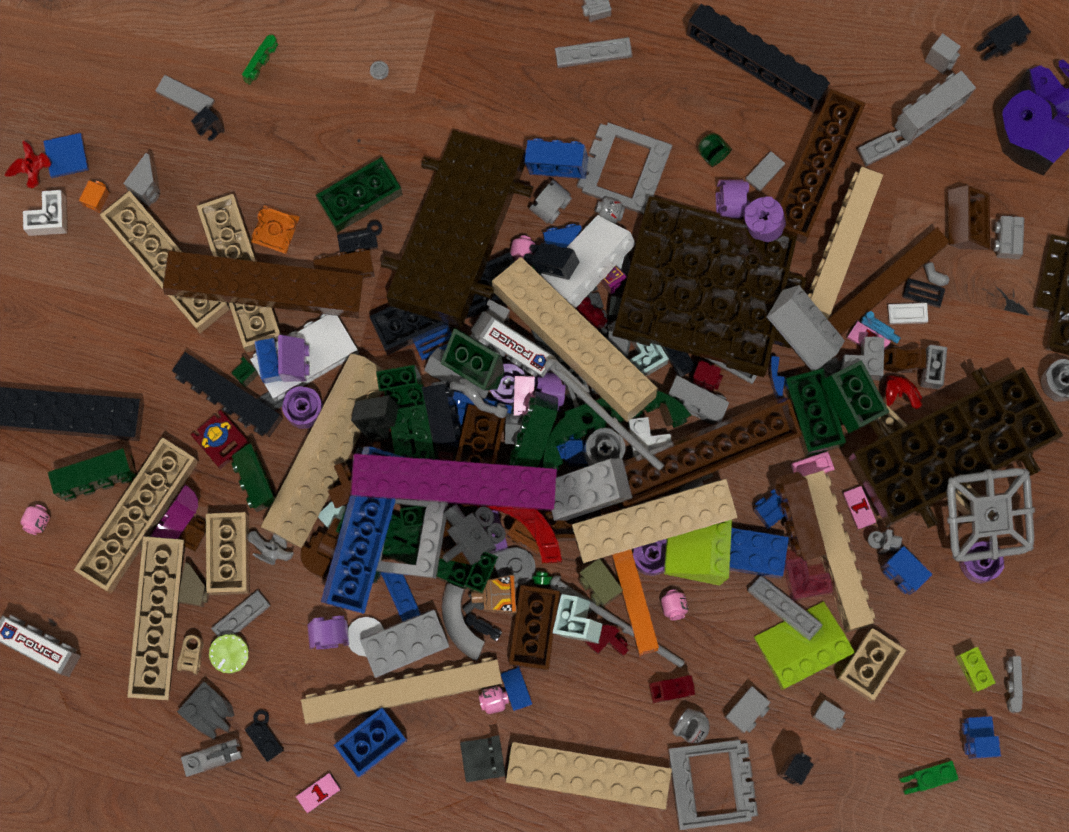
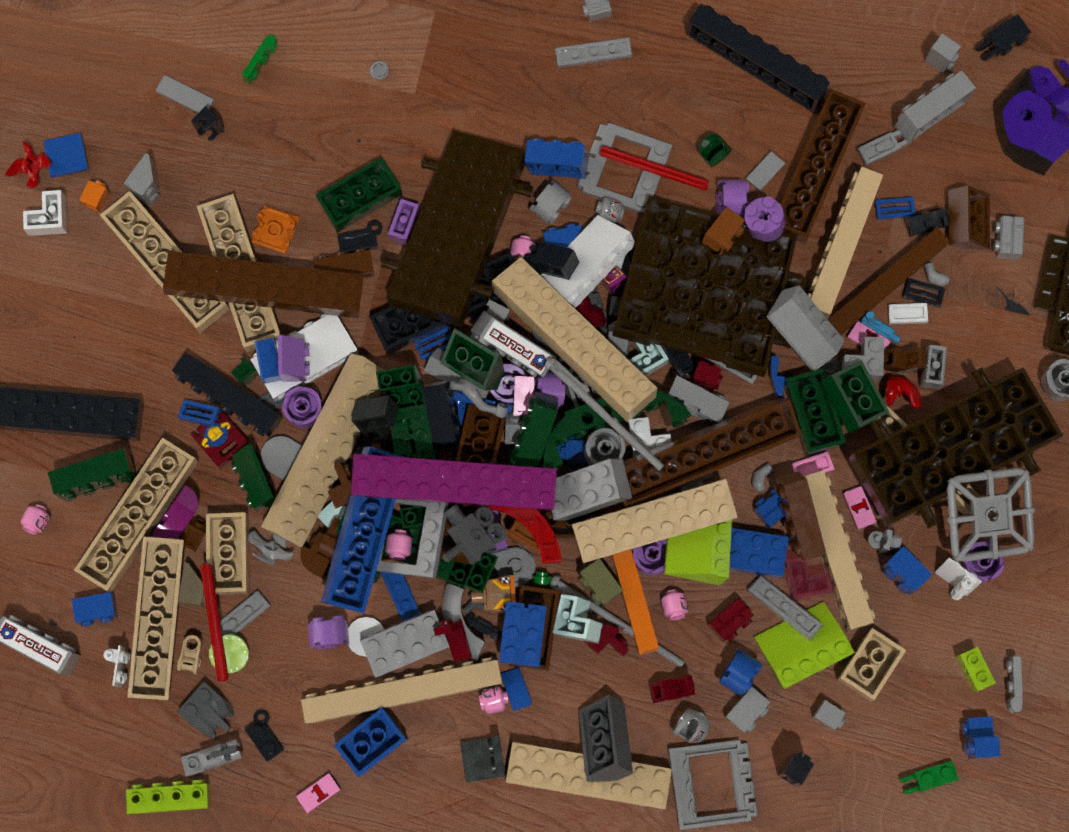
none -> blue brick [72,592,118,627]
none -> white hinge [104,645,130,688]
none -> lime brick [126,780,211,814]
none -> blue tile [178,400,221,428]
none -> red axle [200,563,228,682]
none -> light grey tile [261,436,302,481]
none -> bright pink head [385,530,412,560]
none -> medium lavender brick [388,199,420,246]
none -> dark red bracket [433,618,472,661]
none -> blue piece [499,602,547,667]
none -> dark grey slope [579,695,633,782]
none -> red axle [600,145,709,191]
none -> dark orange hinge [702,207,745,256]
none -> dark red brick [707,598,754,642]
none -> blue brick [719,649,763,696]
none -> light grey arm [752,463,773,492]
none -> blue tile [875,197,916,220]
none -> black hinge [904,206,949,237]
none -> white hinge [935,558,982,600]

